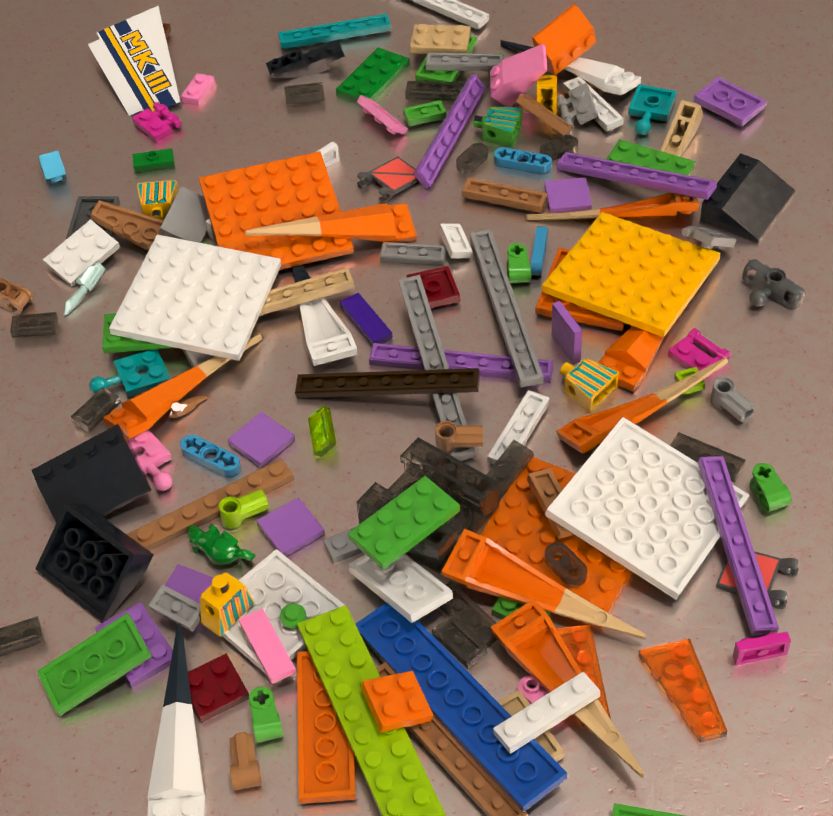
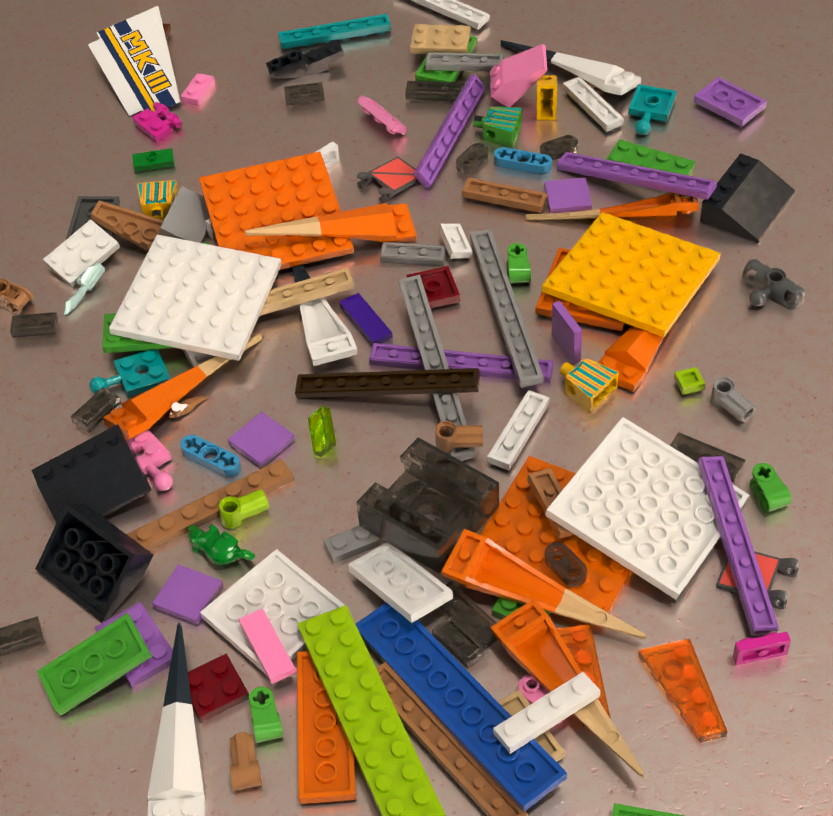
medium azure slope [38,151,66,184] -> none
light grey plate [148,584,201,632] -> none
yellow torso [200,573,254,637] -> none
medium lavender tile [256,497,325,556] -> none
bright green plate [280,603,306,629] -> none
green plate [336,47,410,103] -> none
bright green plate [348,476,460,570] -> none
orange plate [361,671,433,733] -> none
bright green plate [403,100,447,127] -> none
clear smoke plate [470,439,534,512] -> none
medium nougat plate [516,93,574,136] -> none
dark azure beam [531,226,548,276] -> none
orange slope [532,4,596,76] -> none
orange plate [556,357,728,454] -> none
light grey plate [557,83,599,126] -> none
tan slope [660,100,703,157] -> none
dark pink plate [668,328,731,380] -> none
light grey plate [681,226,736,249] -> none

